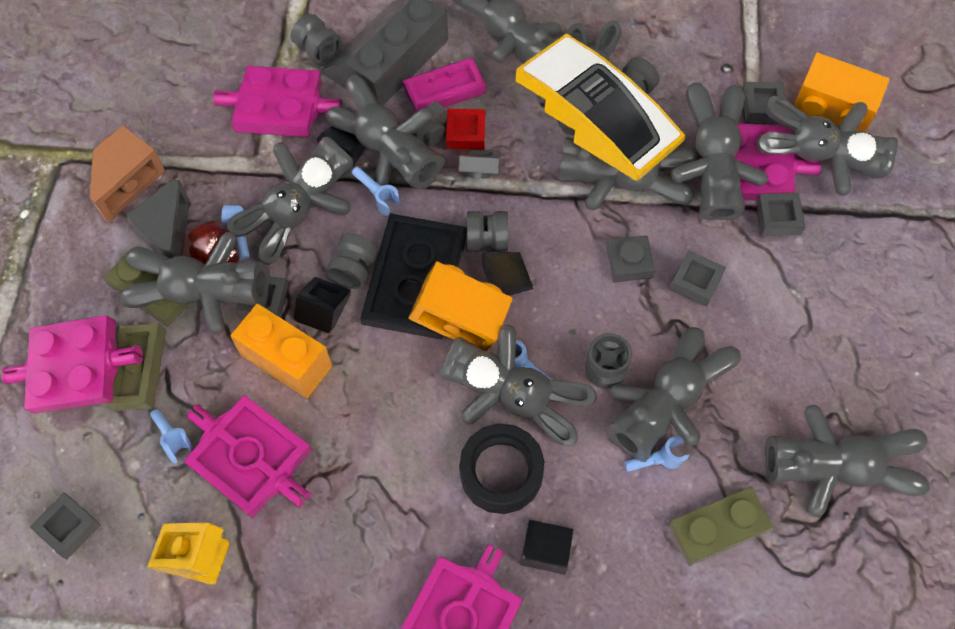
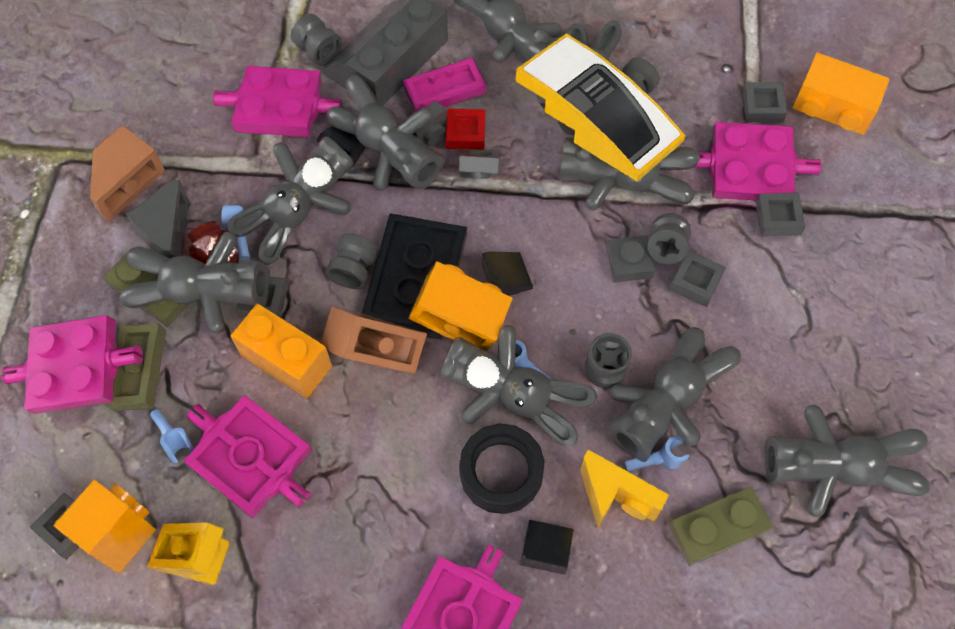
black slope [294,277,351,333] -> none
light blue hand [352,166,400,216] -> none
dark grey wheel [467,211,508,252] -> none
dark grey animal [671,83,768,220] -> none
dark grey animal [755,96,898,196] -> none
none -> light orange brick [53,479,156,574]
none -> nougat slope [321,306,427,374]
none -> yellow slope [580,450,669,529]
none -> dark grey wheel [647,213,691,265]

